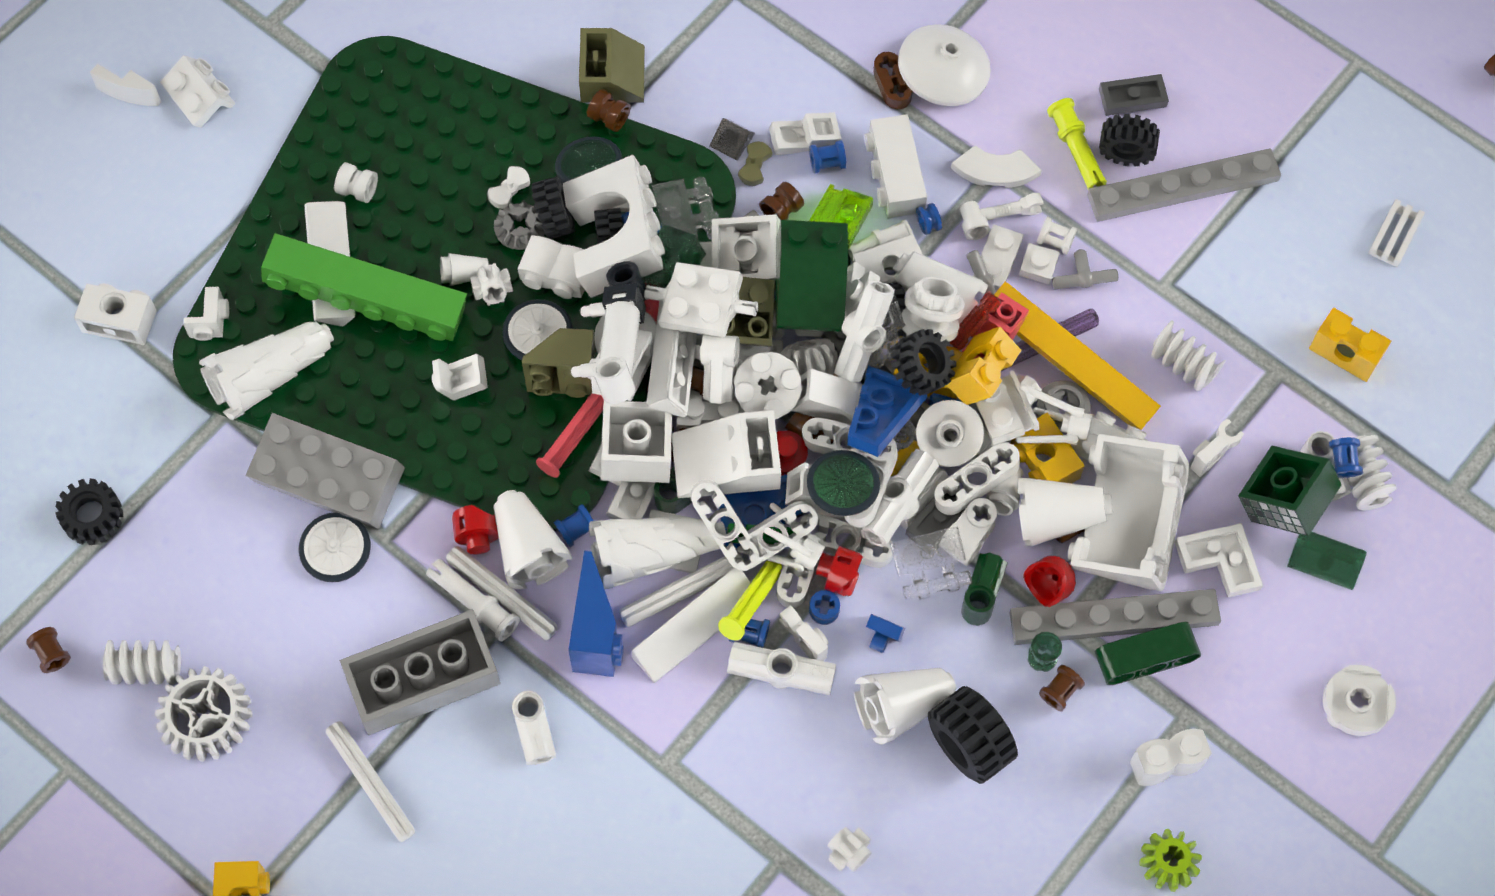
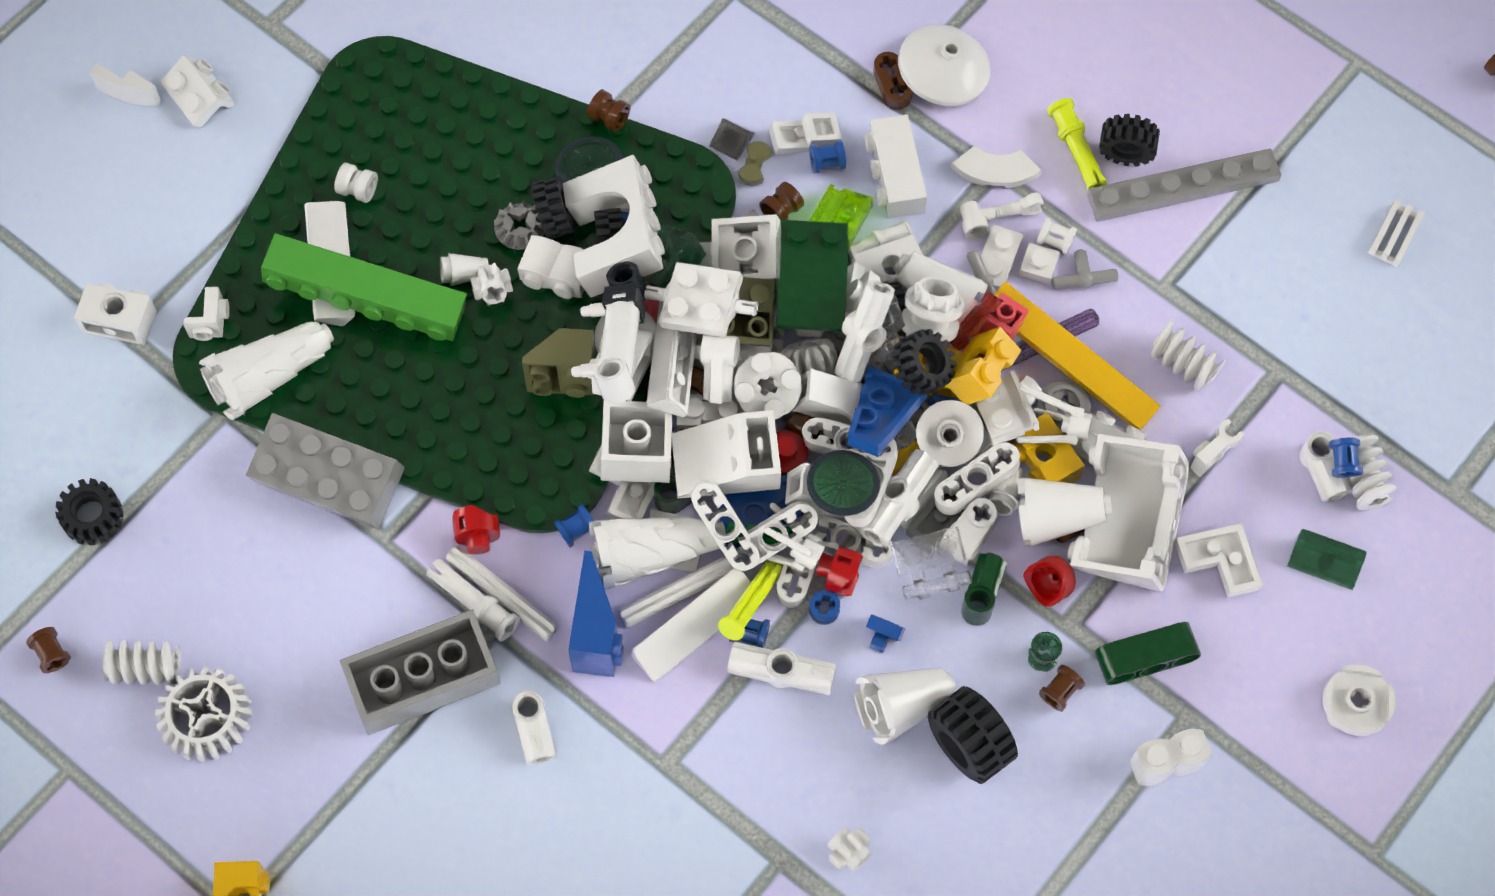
white wheel [298,512,371,582] -> none
white axle [326,721,415,842] -> none
white bracket [432,354,488,400] -> none
white piece [487,166,530,209] -> none
white cone [493,490,572,589] -> none
white wheel [503,299,573,360] -> none
coral axle [536,393,604,478] -> none
olive slope [579,28,645,103] -> none
clear plate [652,177,719,247] -> none
white plate [779,606,829,661] -> none
blue bush [916,203,942,235] -> none
light grey plate [1009,589,1221,645] -> none
dark grey plate [1099,74,1169,116] -> none
lime gear [1139,829,1202,892] -> none
dark green brick [1238,445,1342,537] -> none
yellow brick [1309,307,1392,382] -> none

